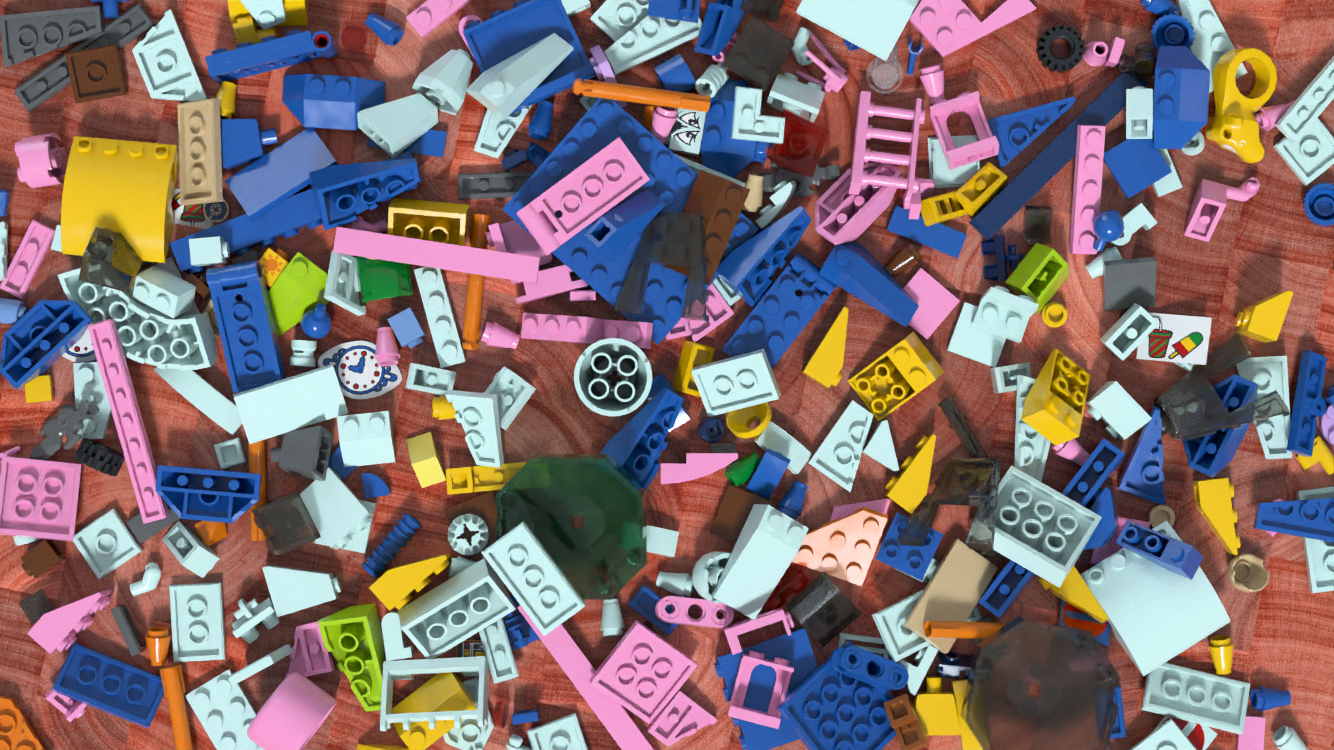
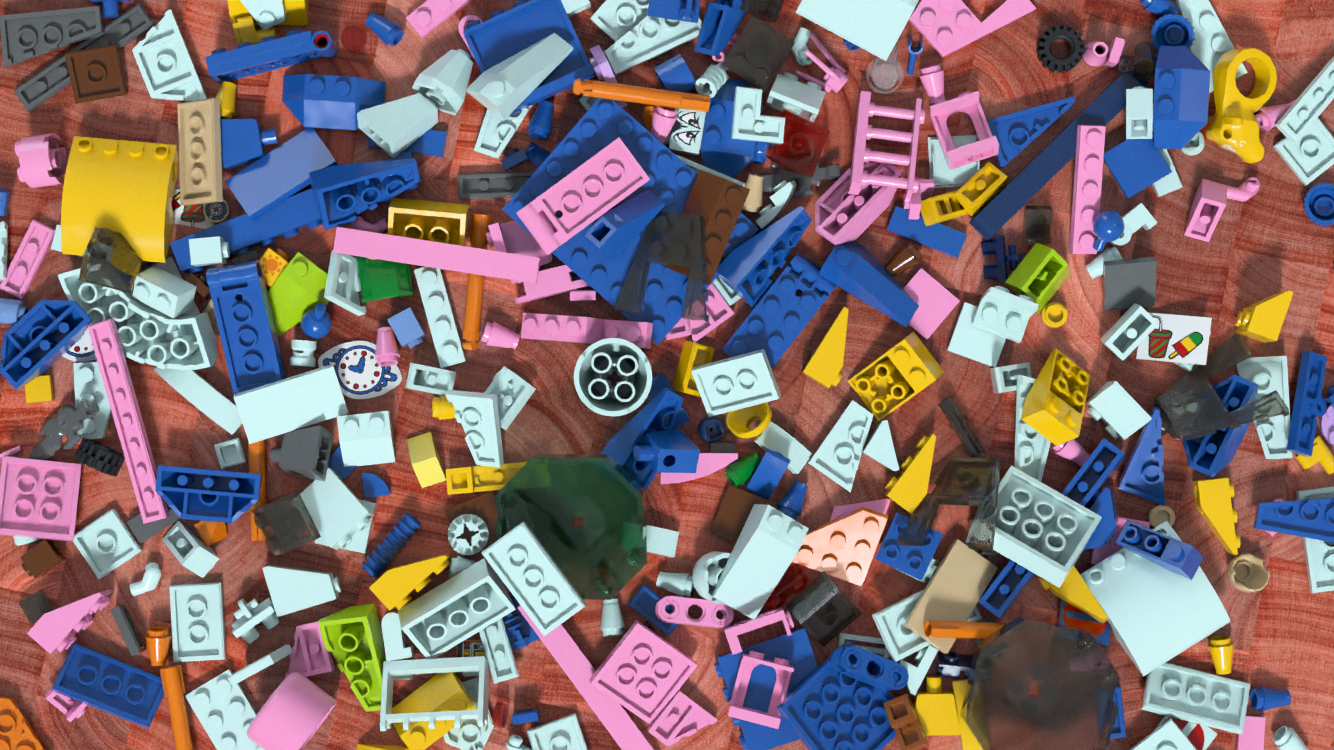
none -> blue torso [633,428,700,473]

